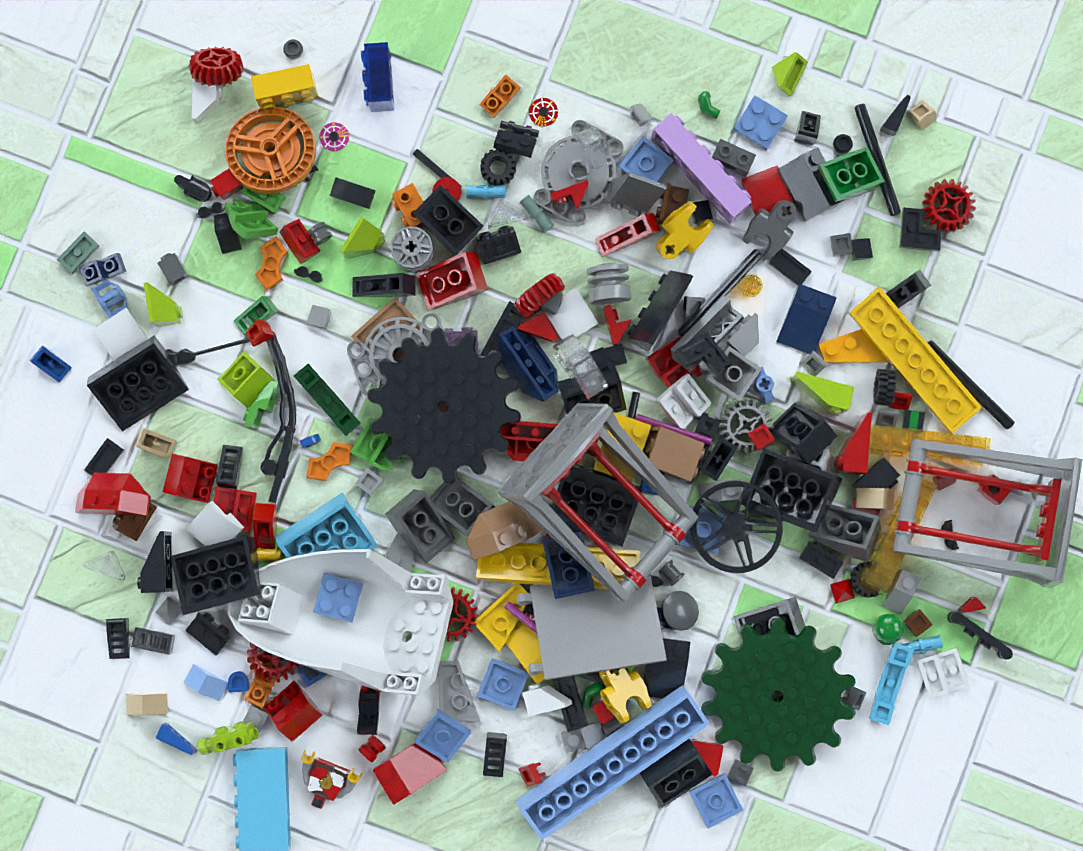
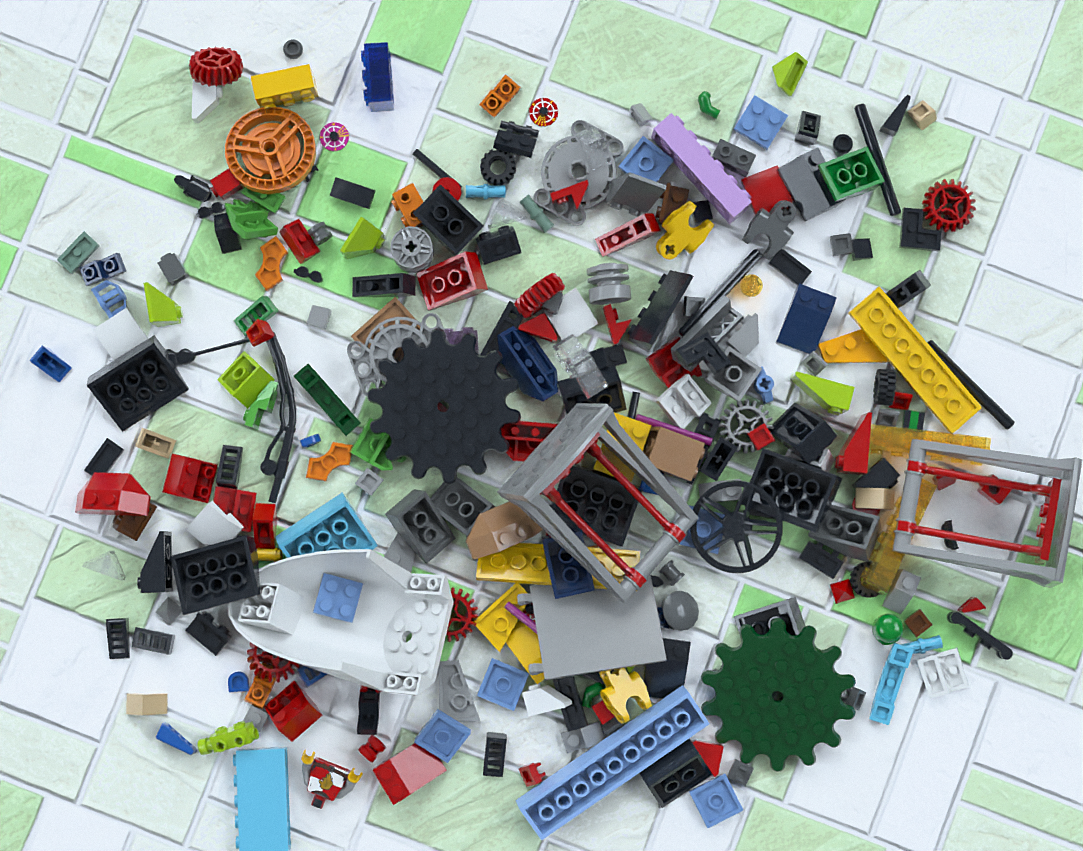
light blue slope [184,664,228,701] -> none

